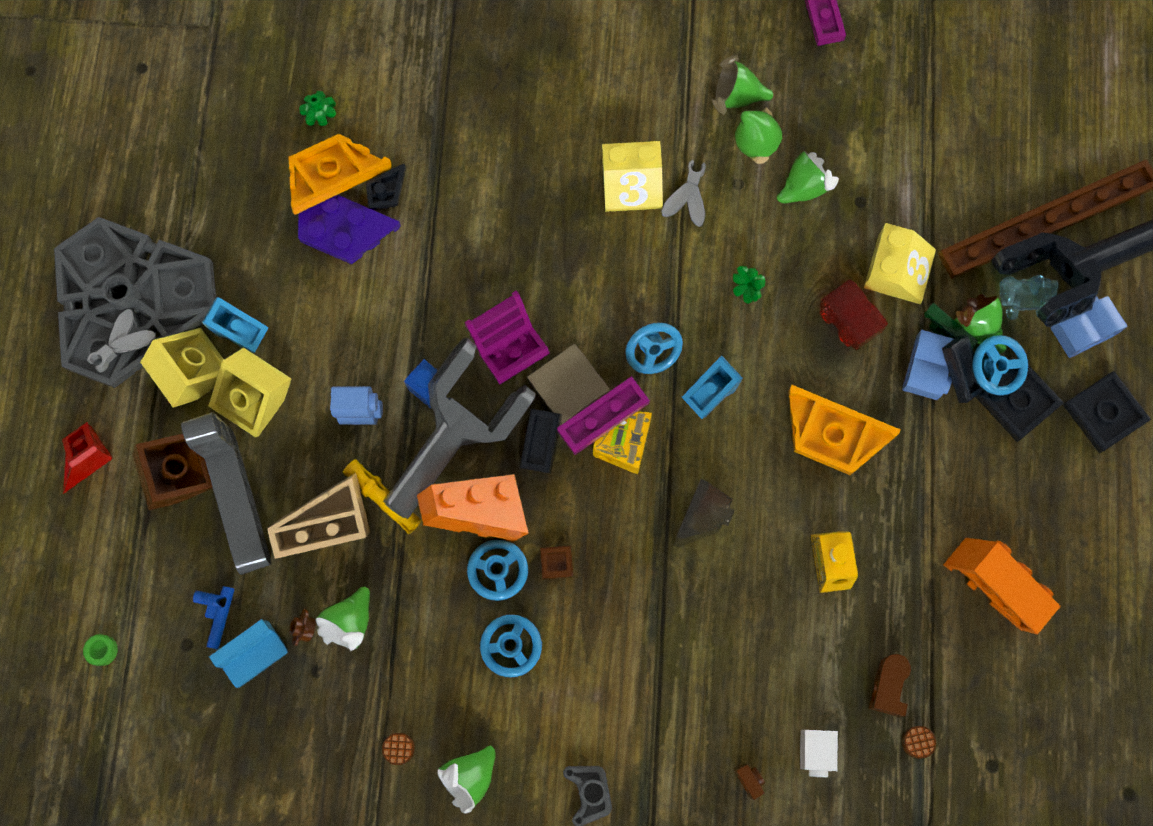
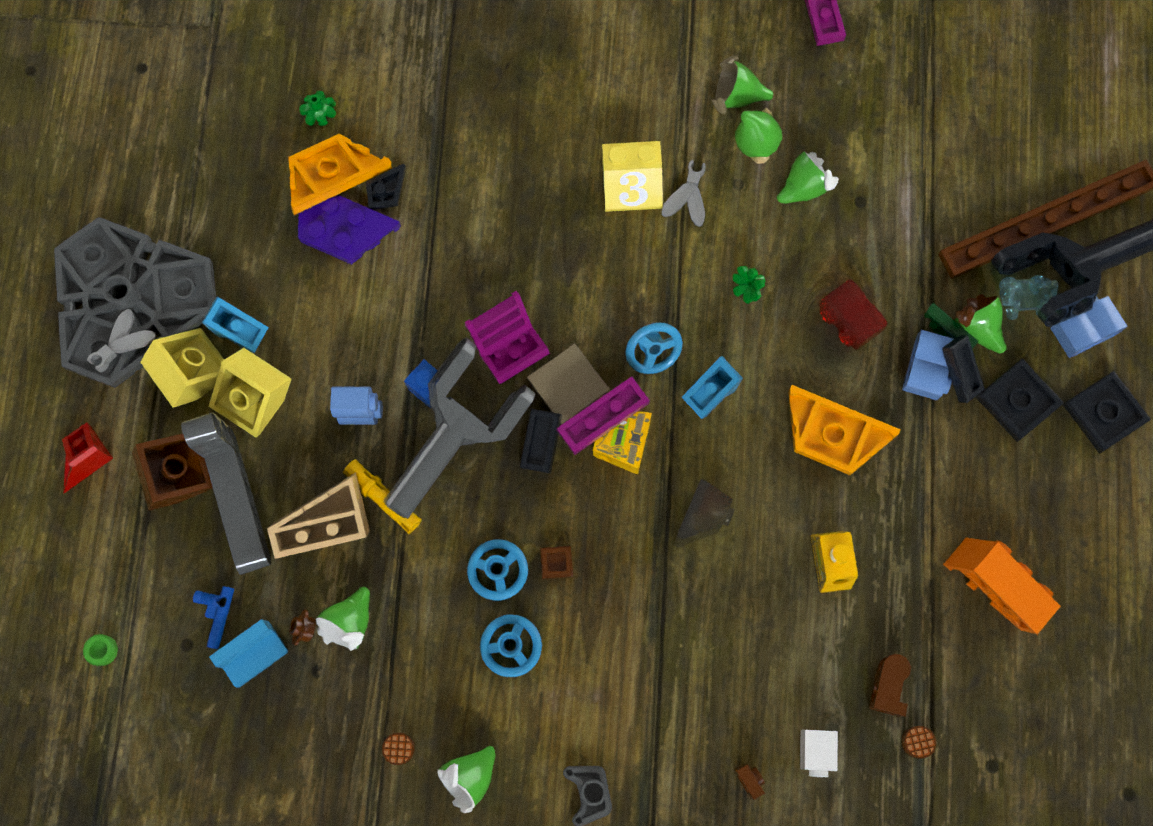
orange wedge [417,474,528,543] -> none
light yellow slope [864,223,936,304] -> none
dark azure piece [972,335,1028,395] -> none

